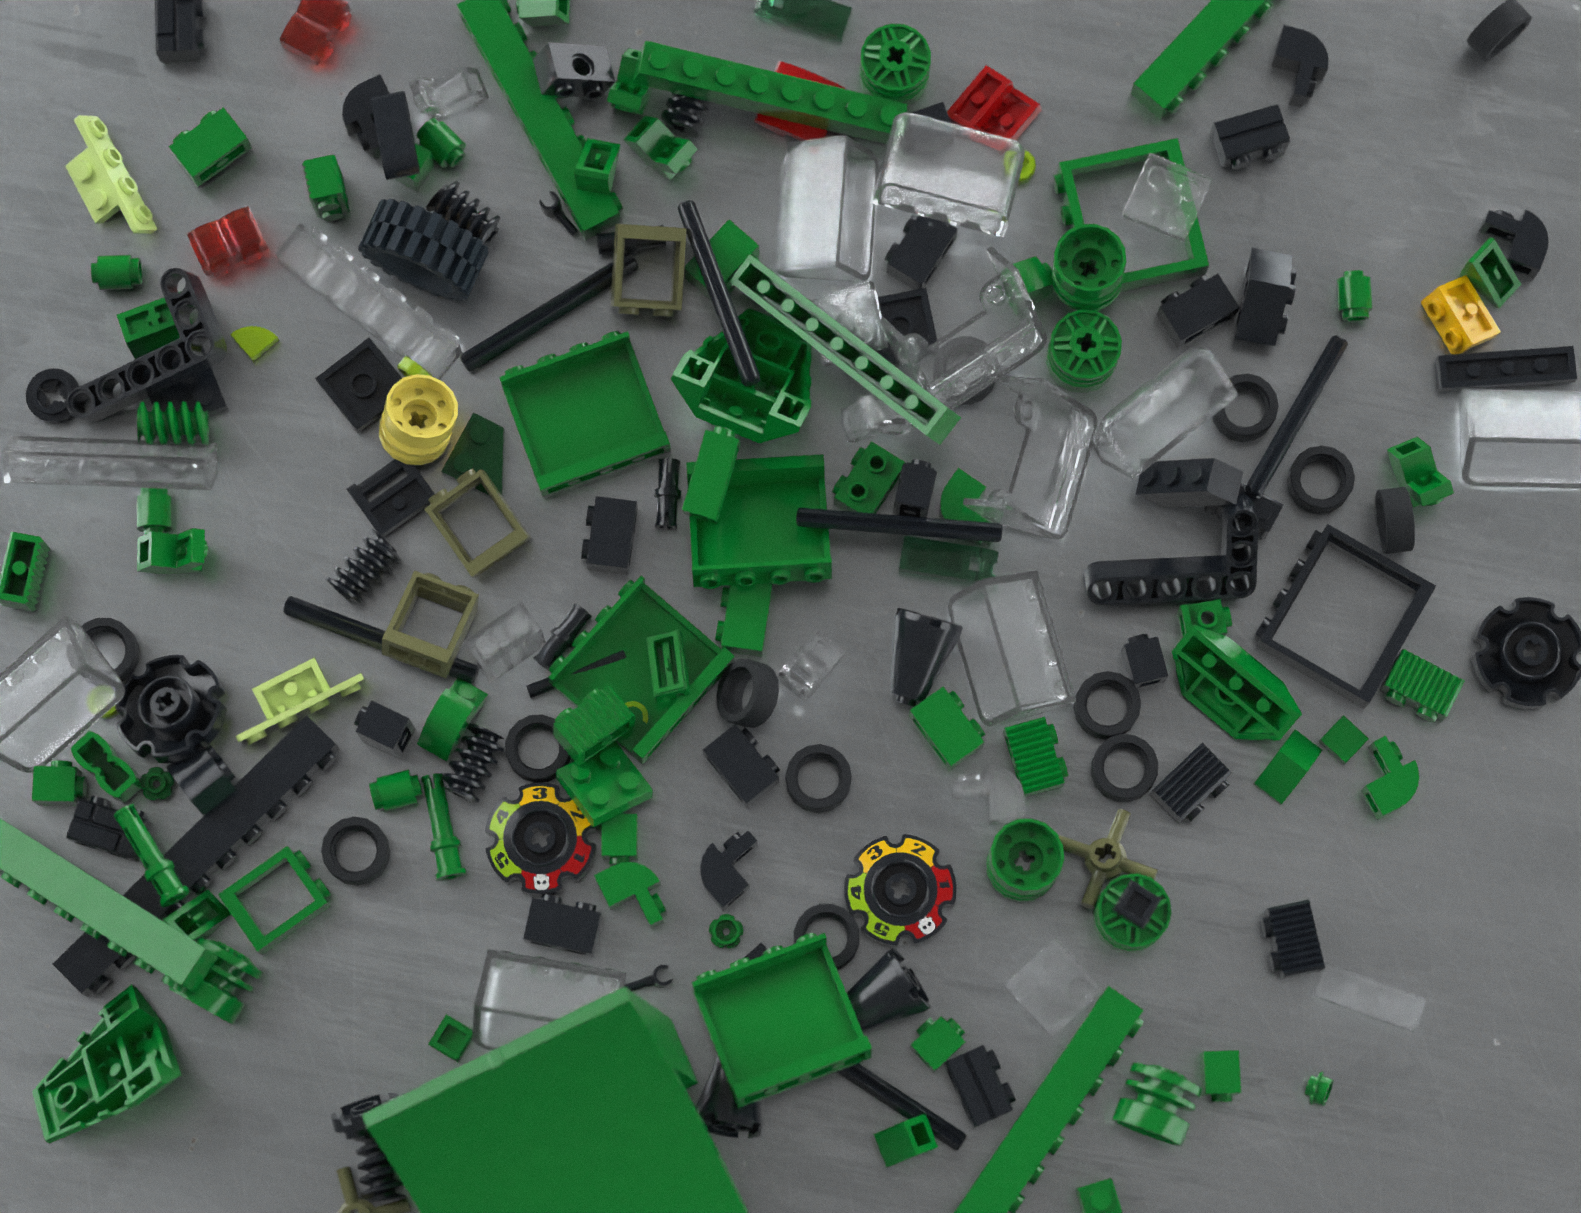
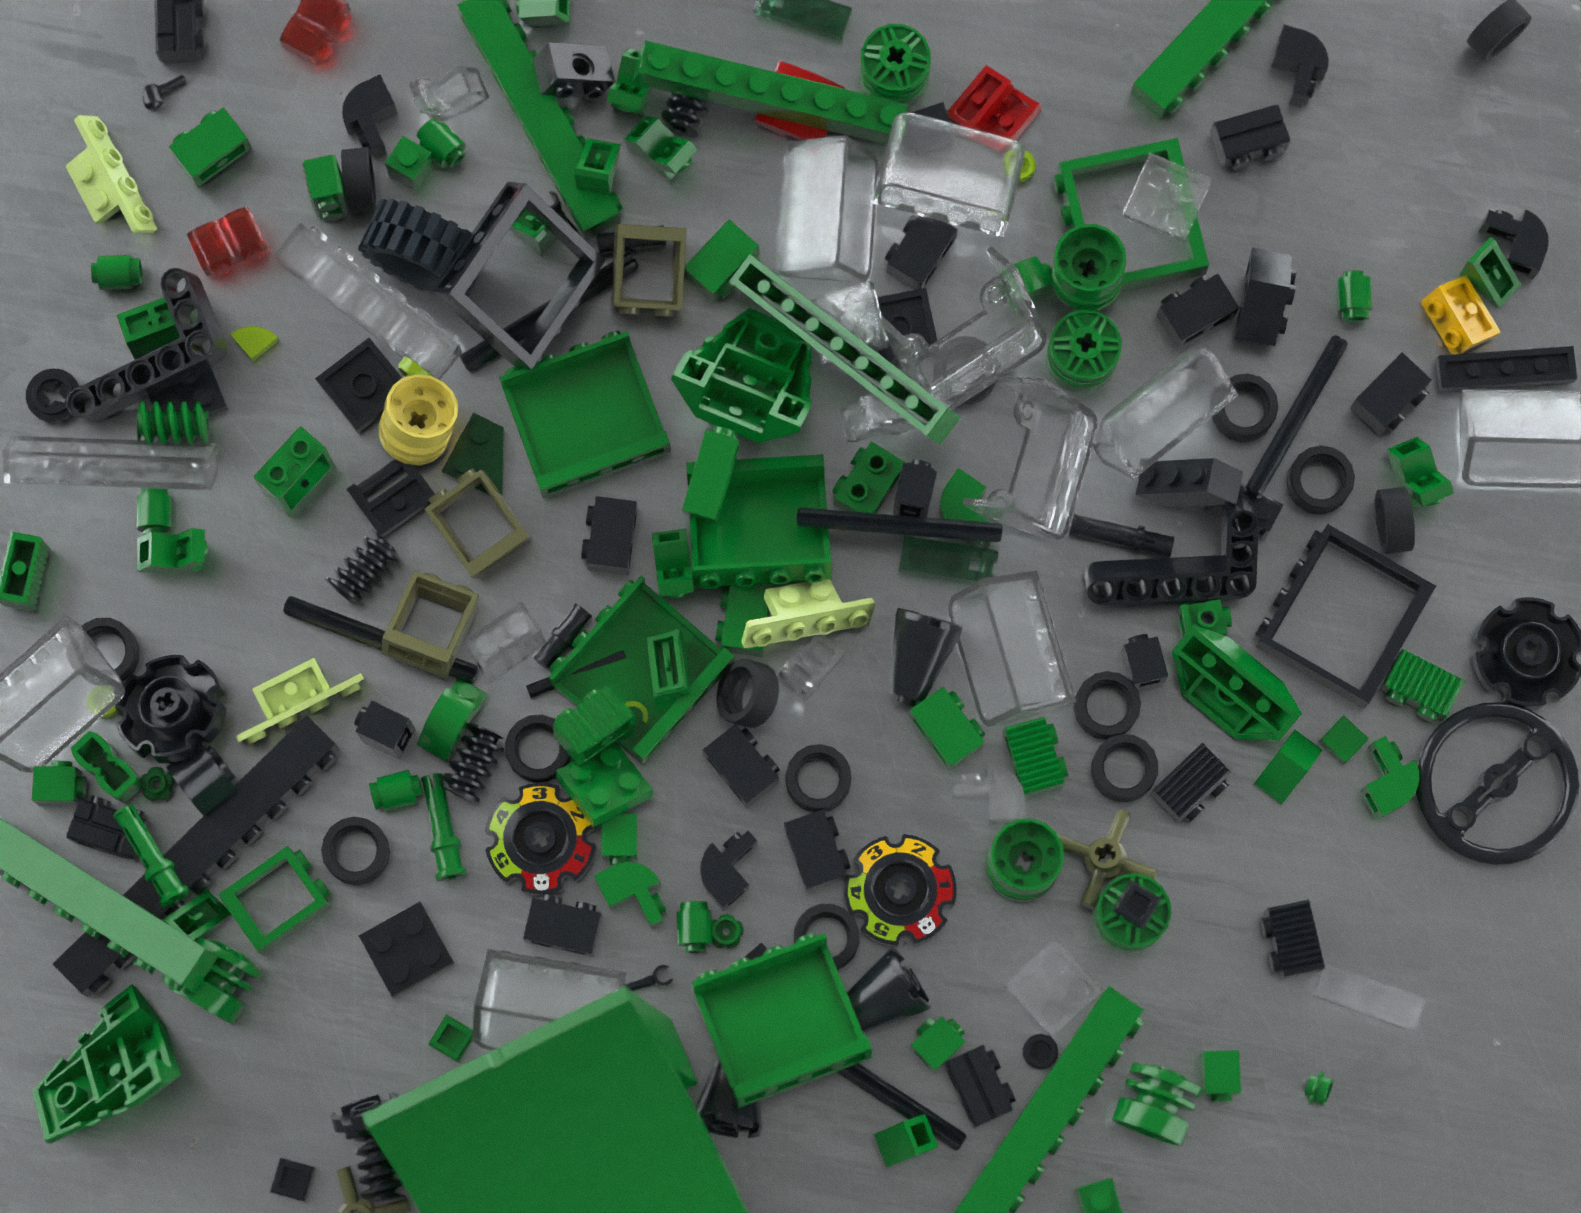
black beam [371,91,420,180] -> none
black piece [426,181,501,247] -> none
black pin [654,458,681,530] -> none
black axle [677,200,761,387] -> none
none -> black hand [142,75,186,109]
none -> green window [253,426,336,517]
none -> black tile [270,1158,315,1202]
none -> black tyre [341,147,376,213]
none -> black plate [359,902,455,998]
none -> black window [432,182,606,369]
none -> green slope [510,207,558,257]
none -> green brick [652,528,694,598]
none -> green brick [677,901,713,953]
none -> yellowish green bracket [741,579,875,648]
none -> black brick [784,809,851,893]
none -> black tile [1022,1034,1058,1070]
none -> black pin [1069,513,1175,557]
none -> black brick [1350,352,1432,435]
none -> black piece [1416,702,1580,864]

